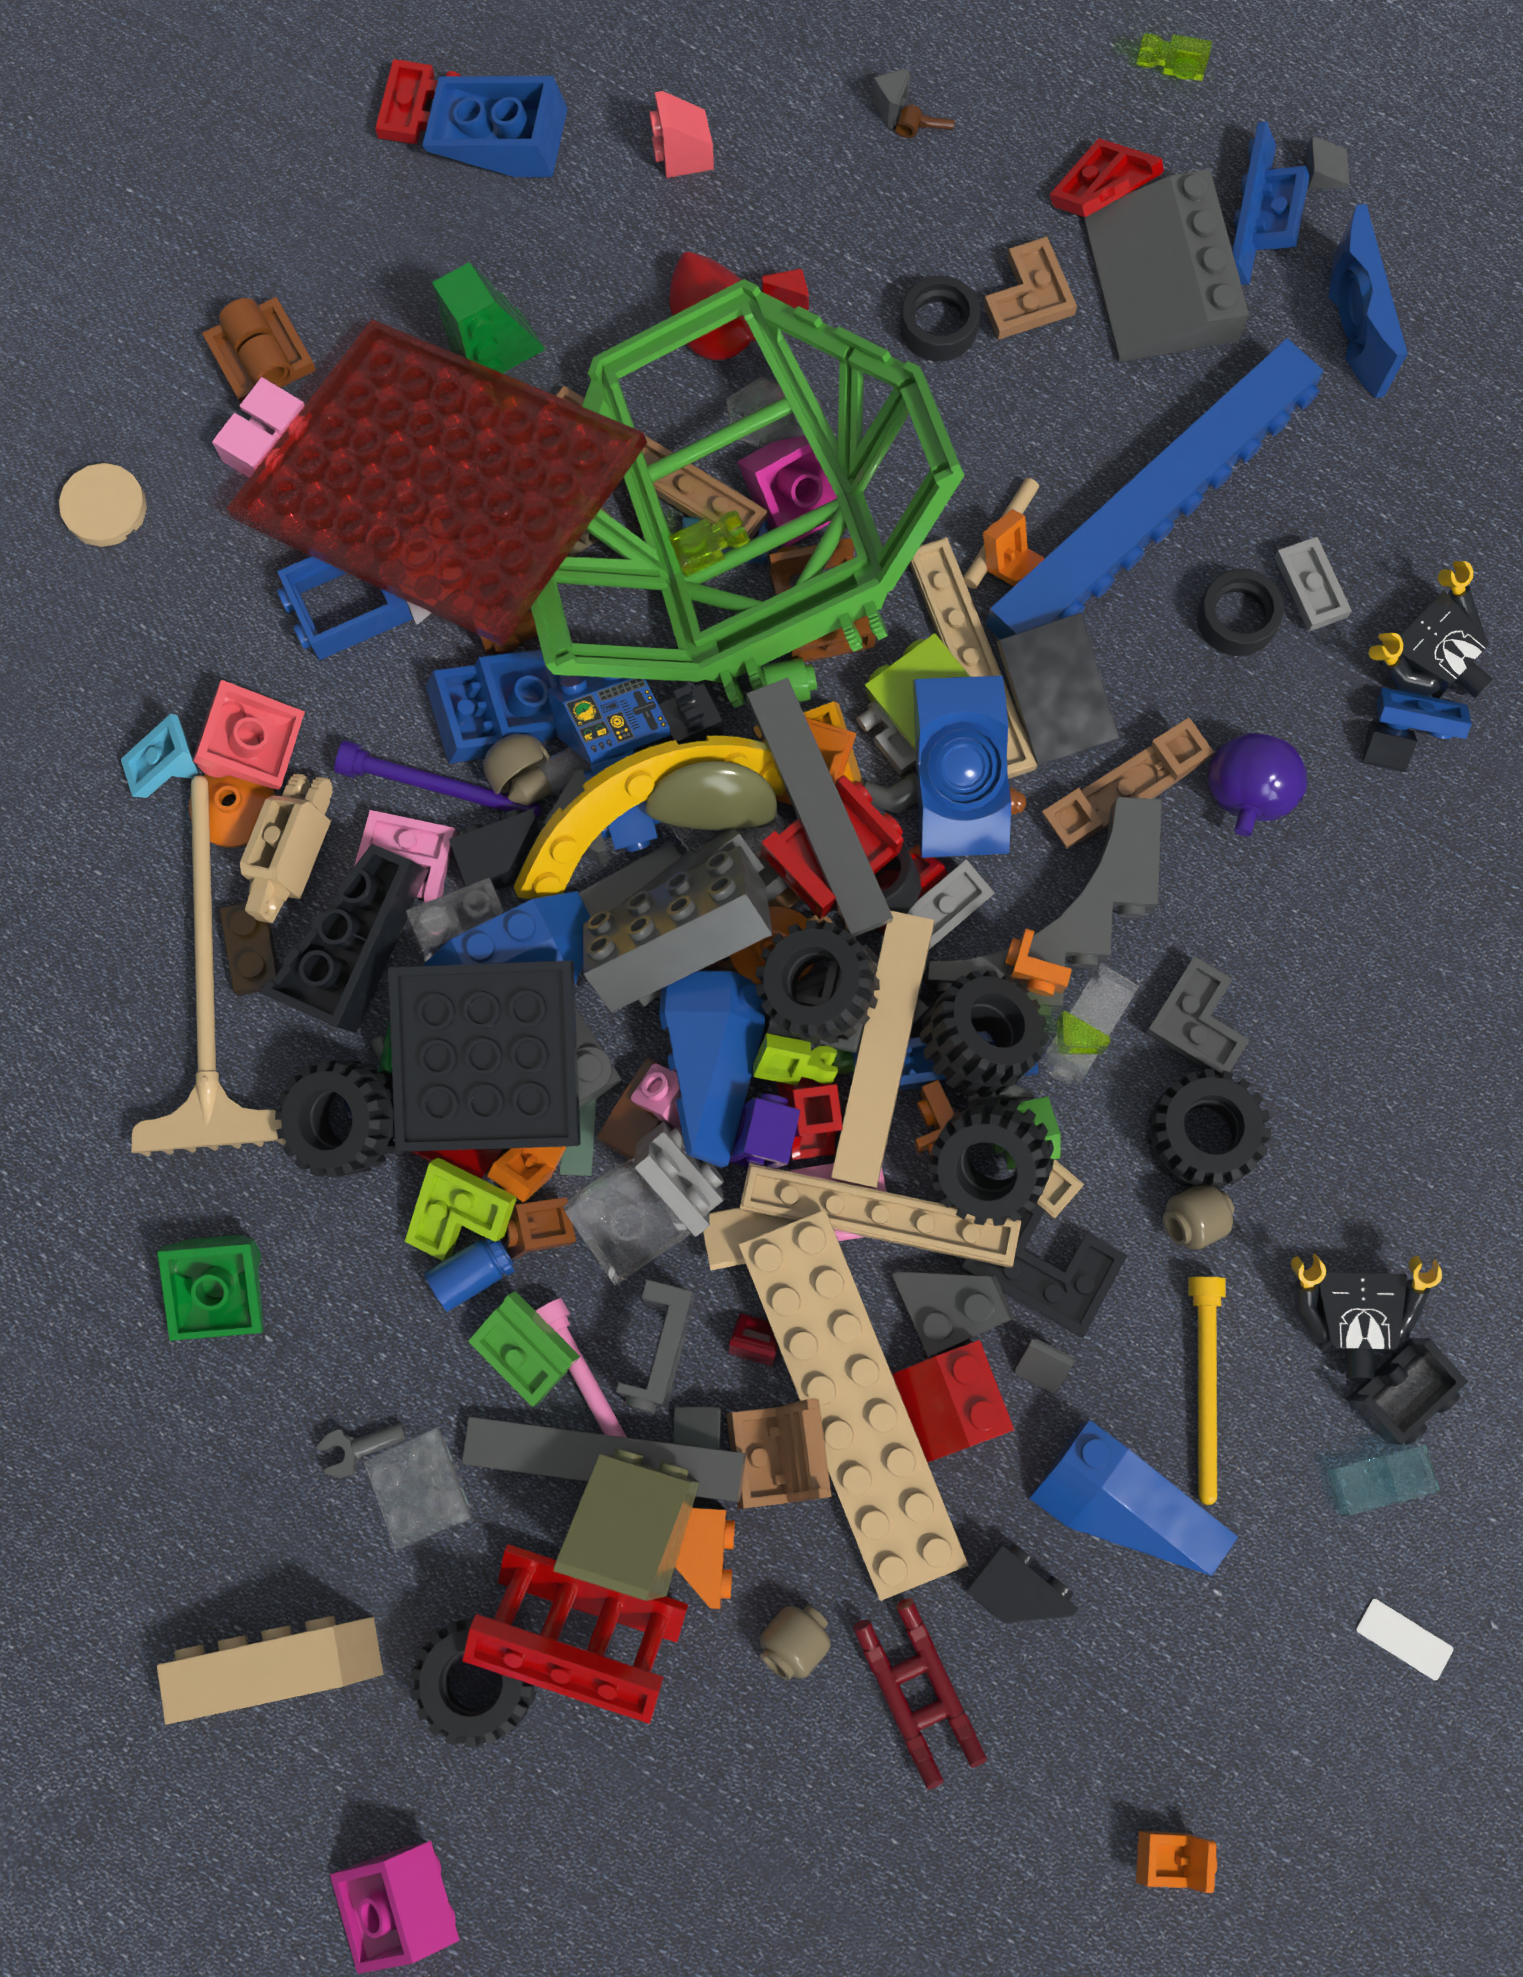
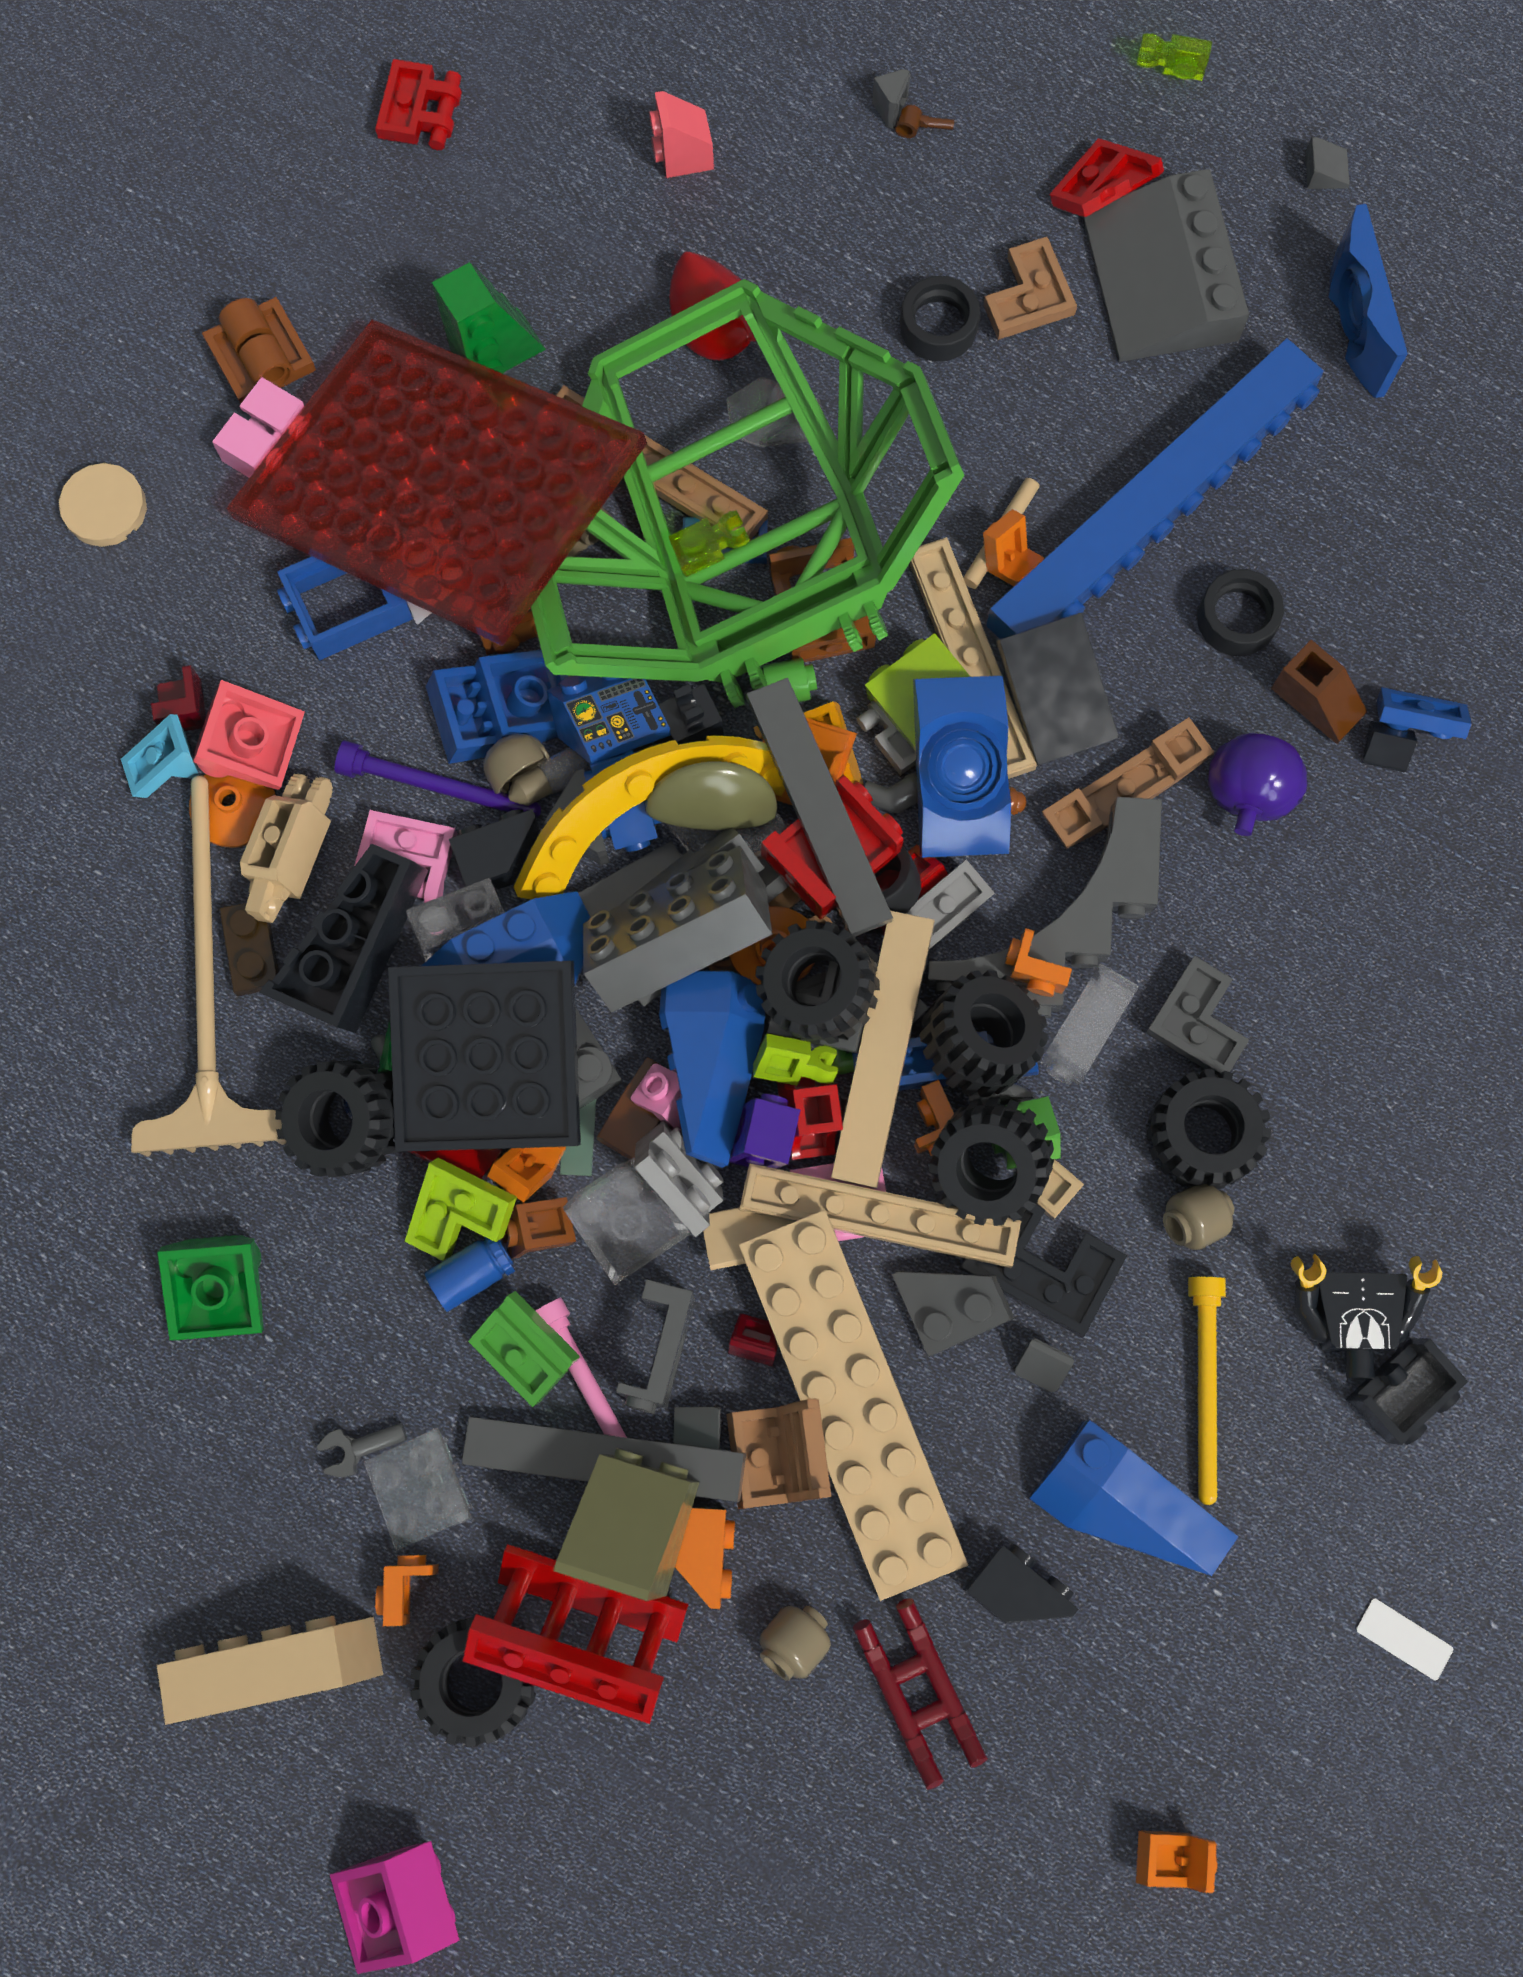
blue slope [422,76,568,177] -> none
dark pink slope [737,435,837,547] -> none
red slope [762,268,809,311] -> none
red slope [892,1340,1014,1462] -> none
clear neon green slope [1057,1011,1110,1055] -> none
blue bracket [1231,121,1310,285] -> none
light grey plate [1274,537,1352,632] -> none
clear light blue slope [1326,1445,1440,1517] -> none
black torso [1368,561,1493,698] -> none
none -> dark red panel [151,665,206,731]
none -> orange bracket [375,1555,438,1626]
none -> reddish brown slope [1271,640,1367,744]

